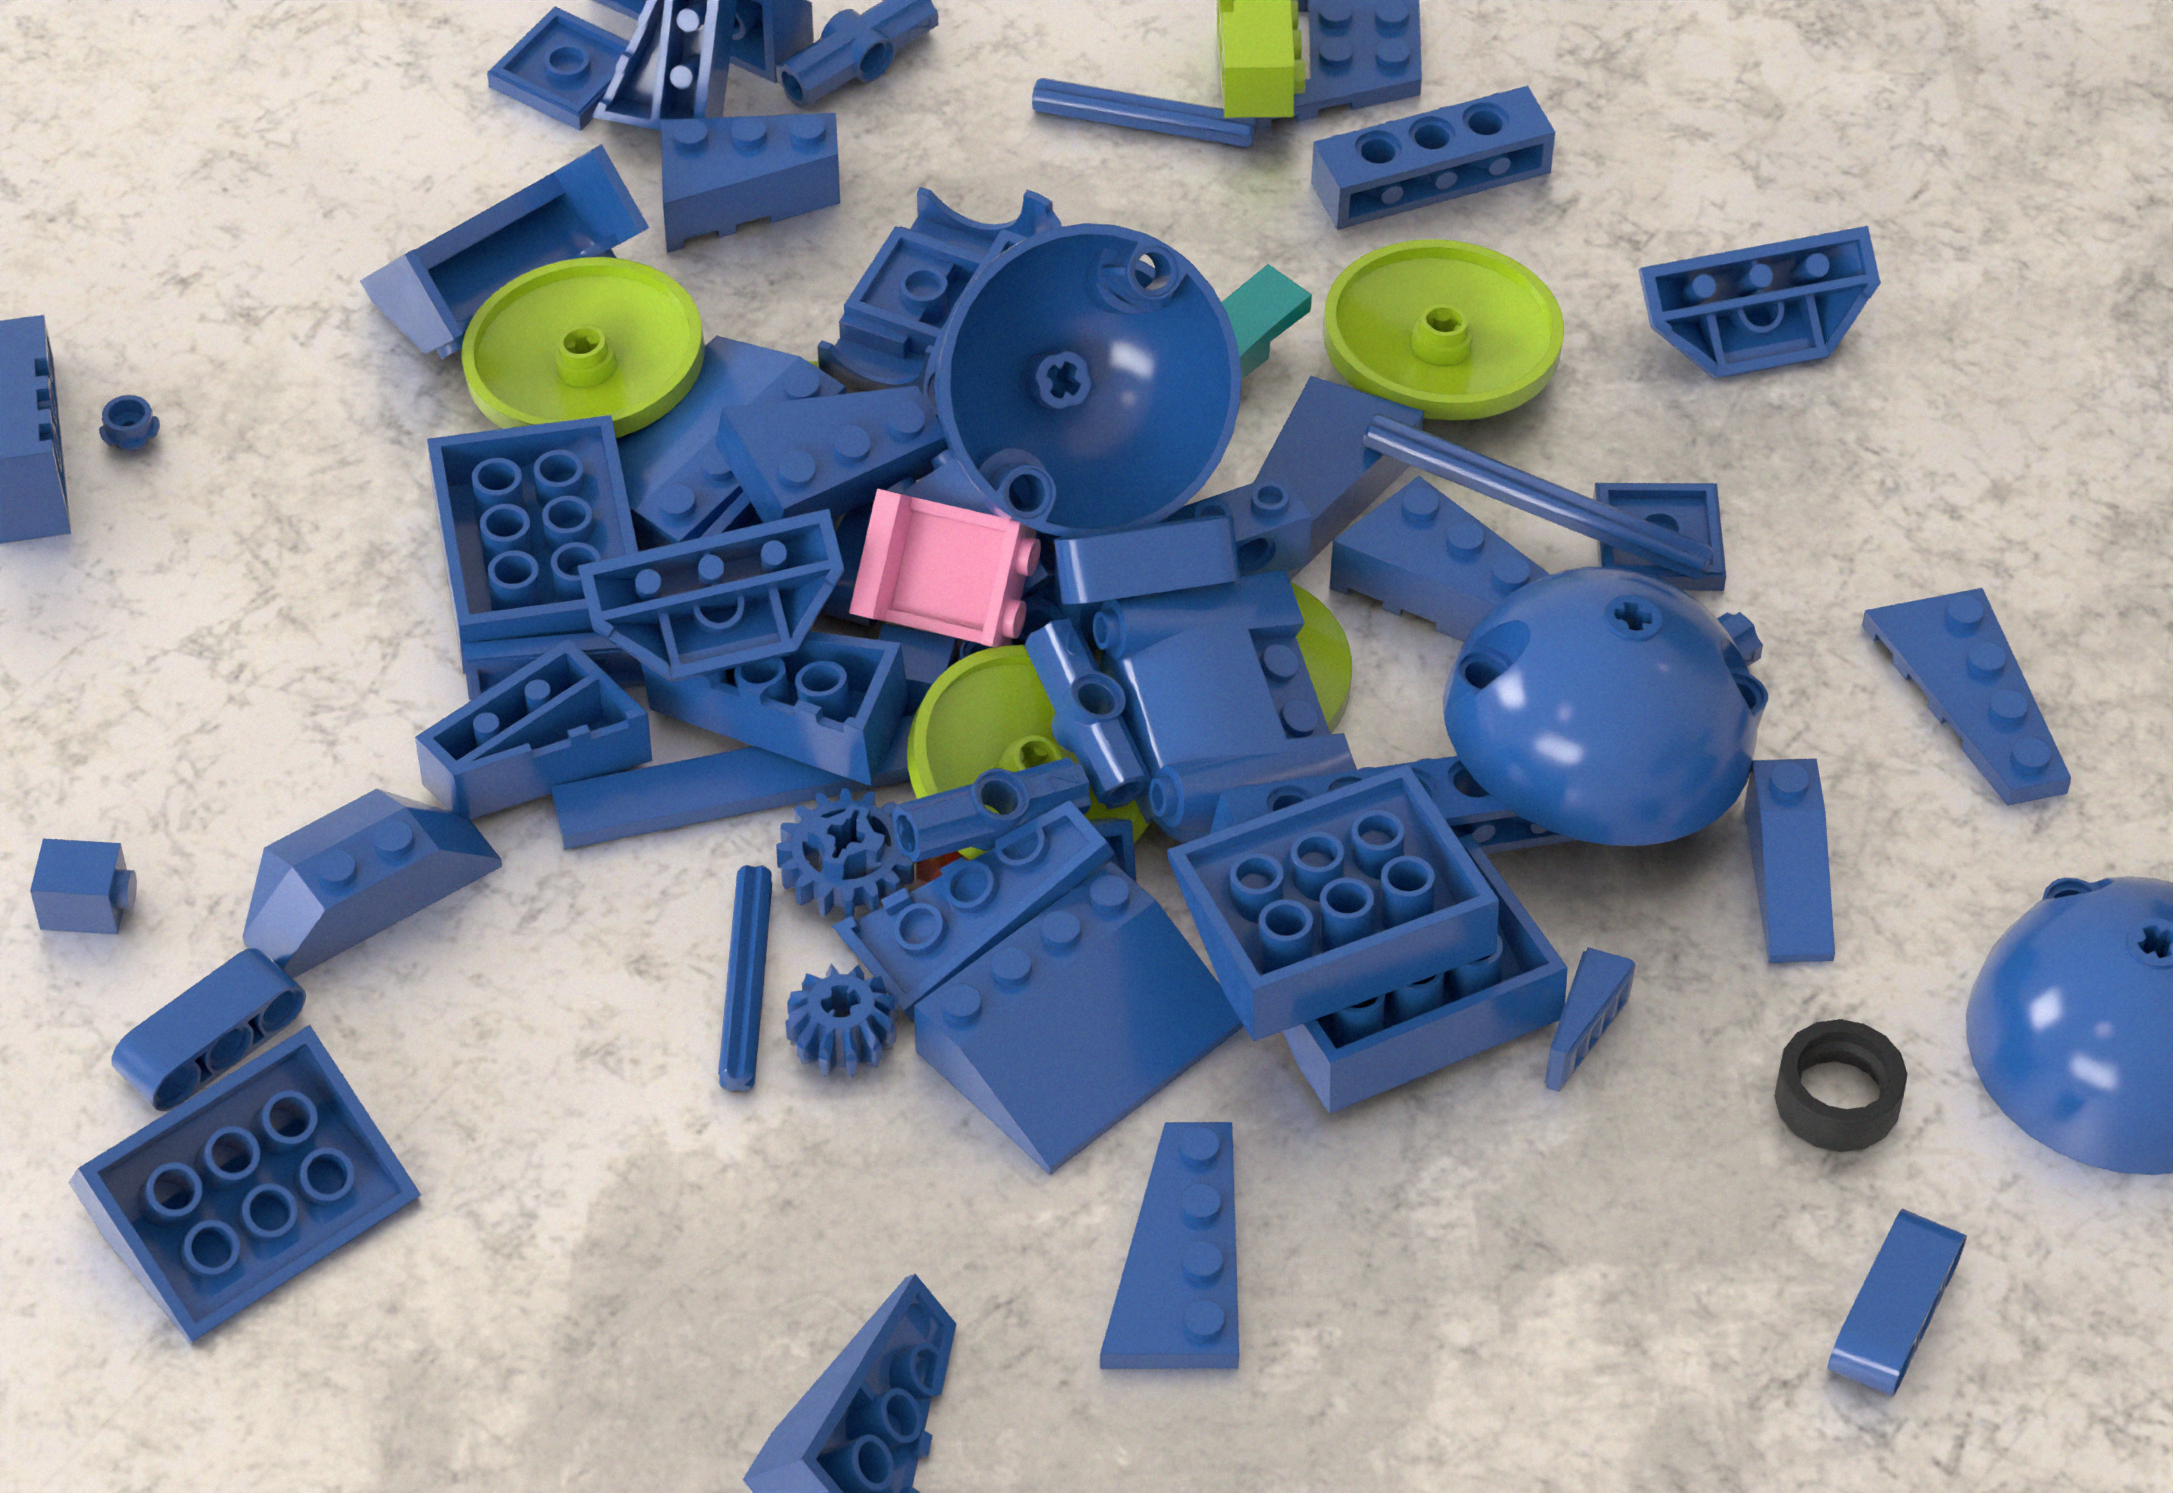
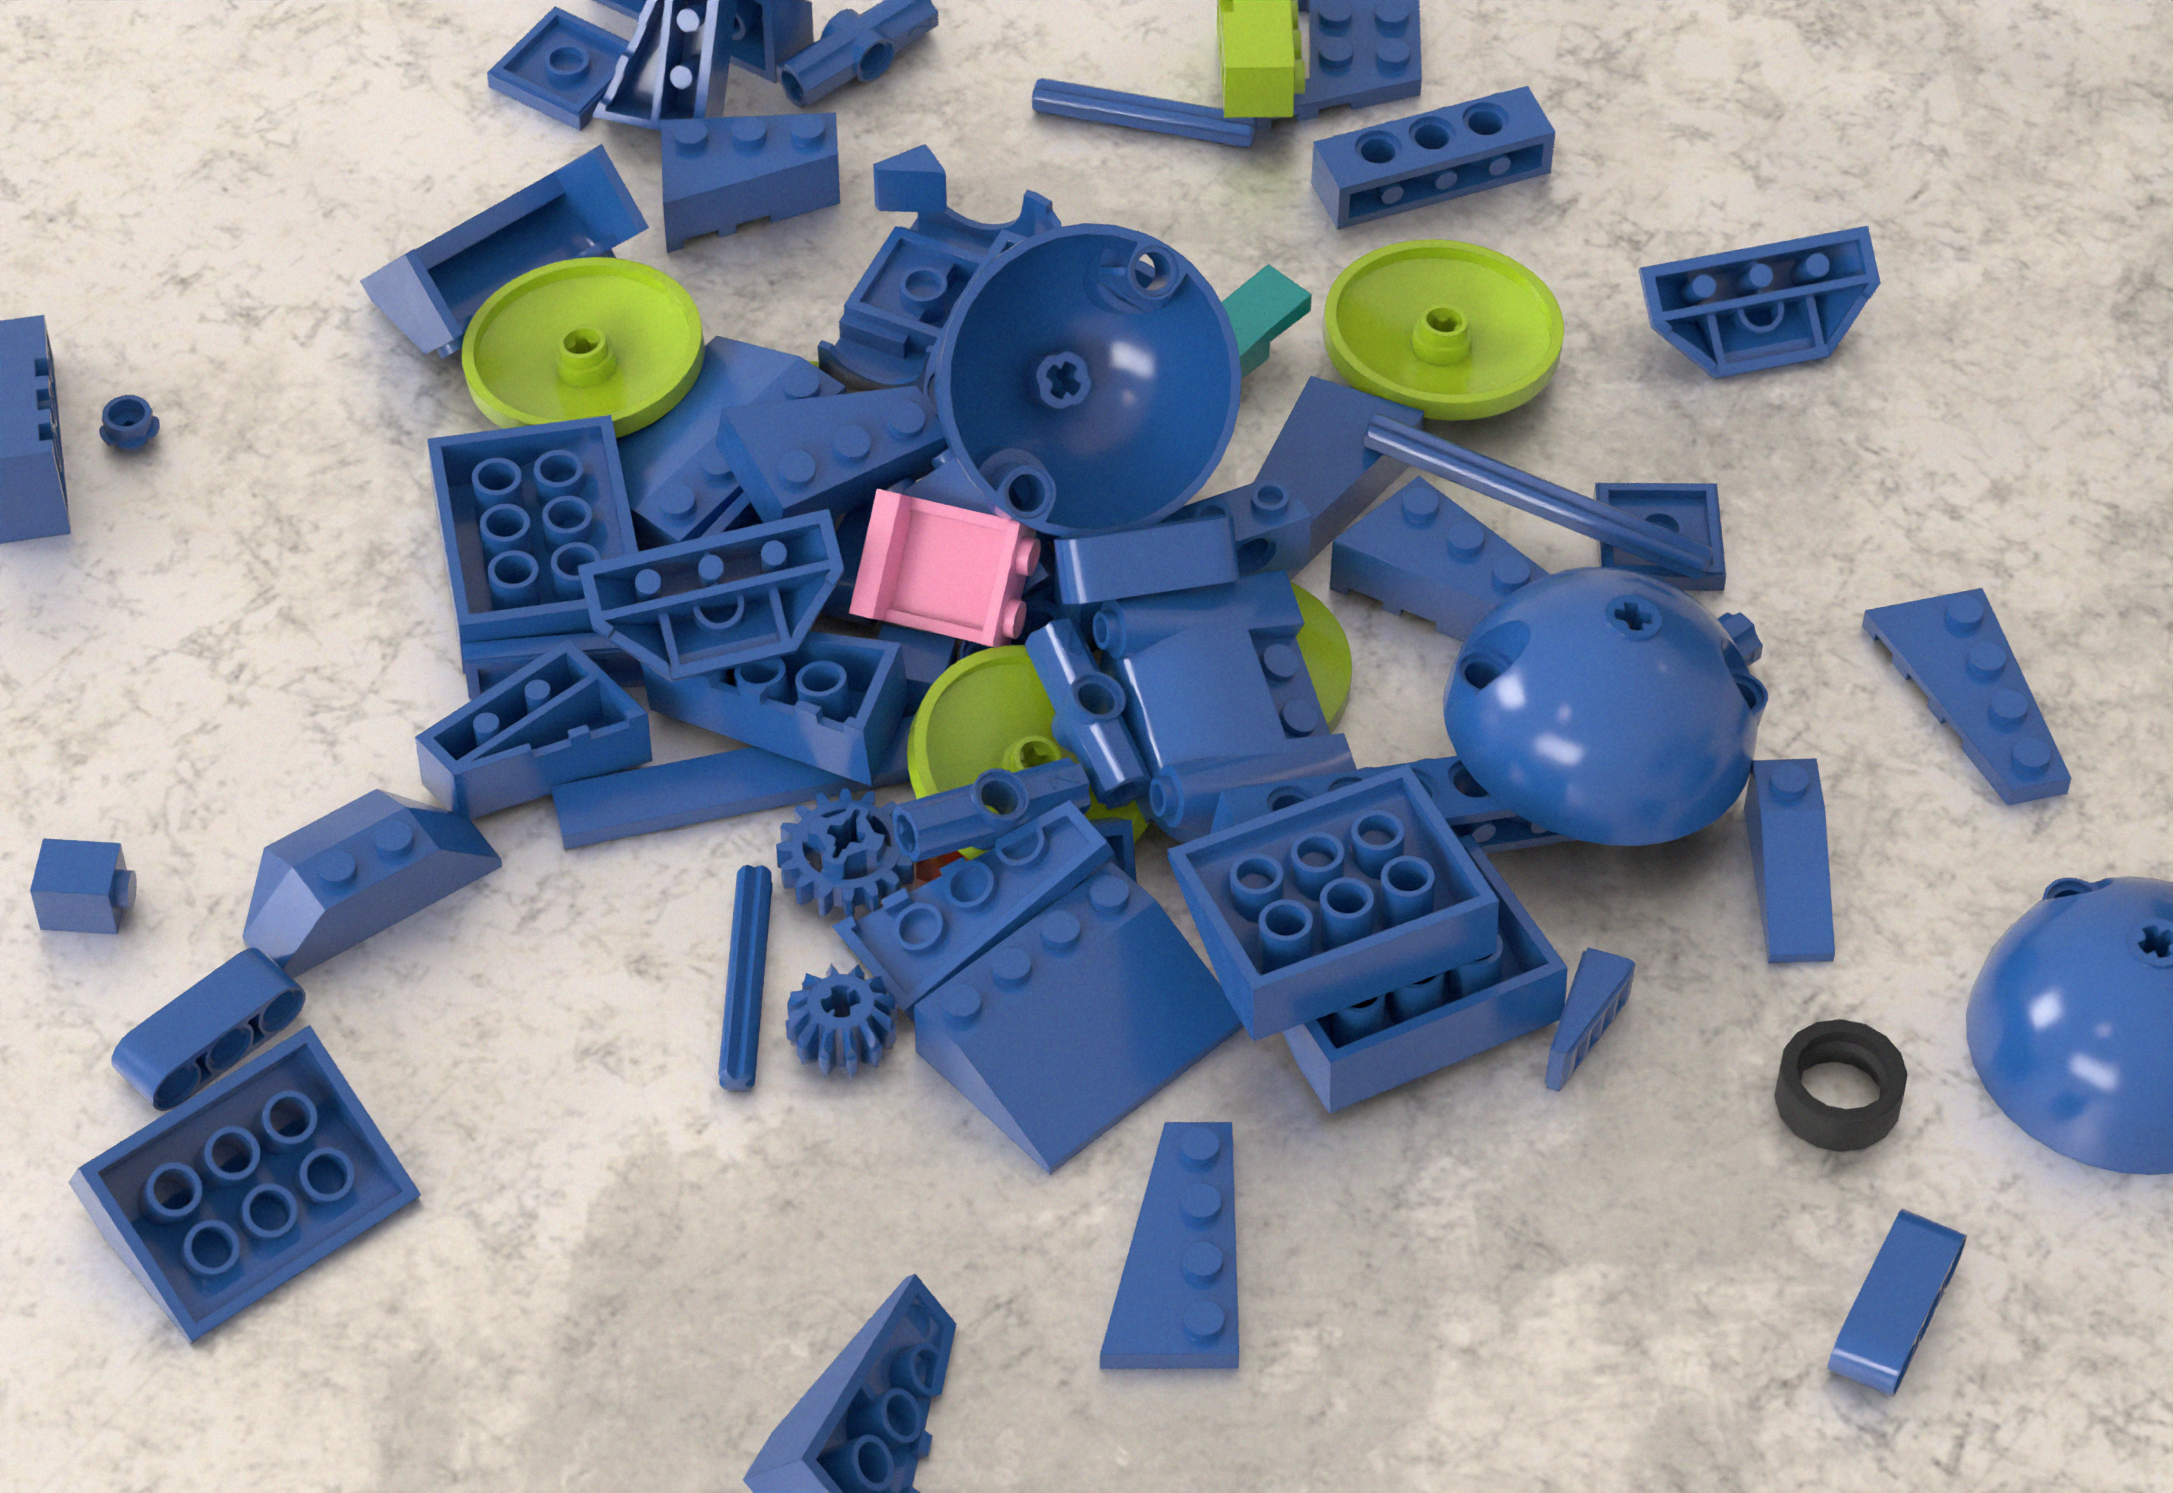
none -> blue slope [873,144,947,213]

